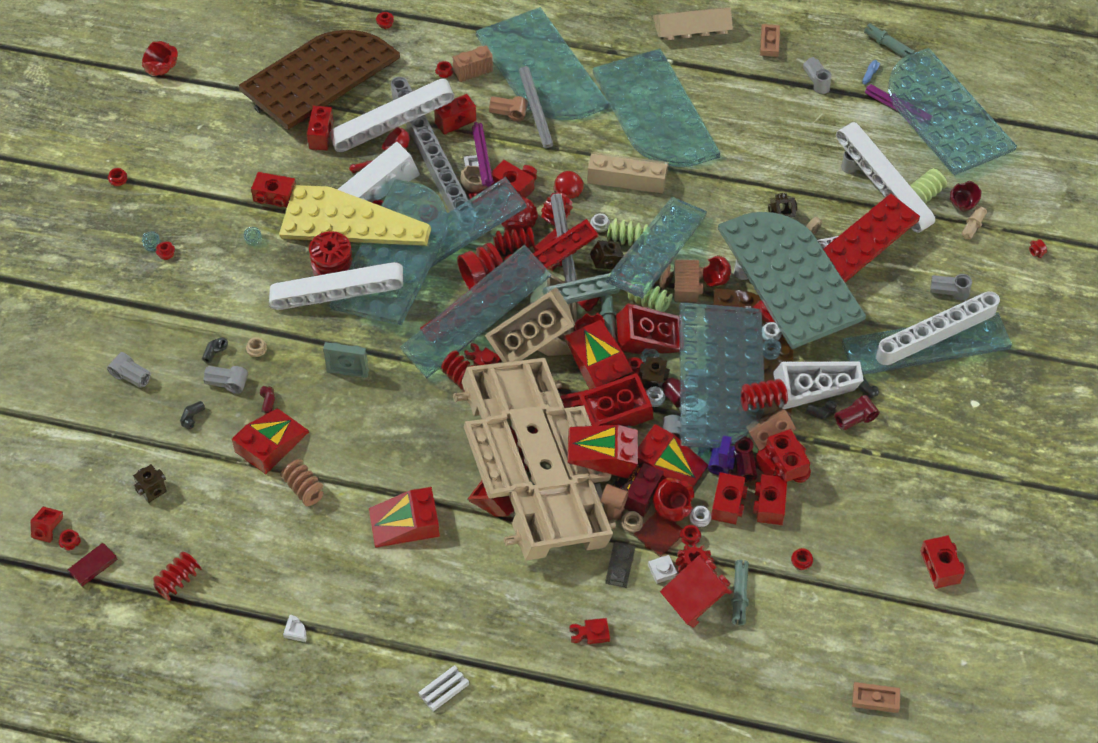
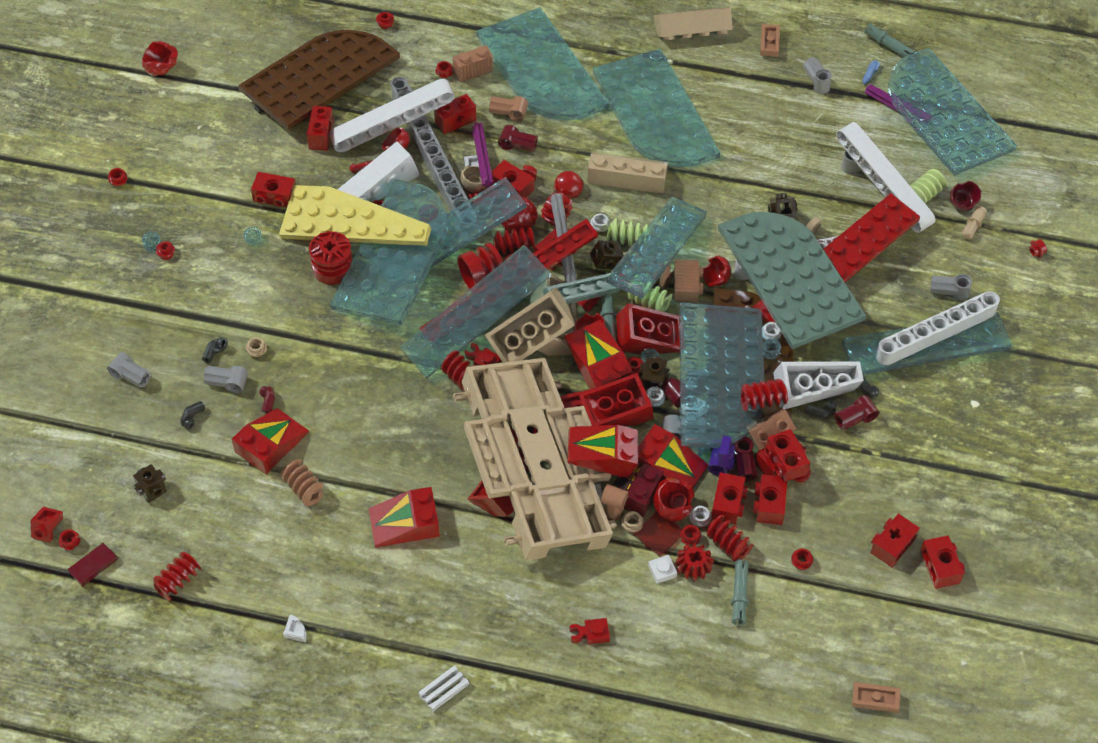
white beam [269,262,403,310] -> none
sand green plate [323,342,369,378] -> none
light grey axle [519,66,553,148] -> none
clear smoke piece [605,542,636,588] -> none
red panel [660,556,733,628] -> none
none -> dark red piece [498,125,538,152]
none -> red piece [706,514,754,562]
none -> red brick [870,513,920,568]

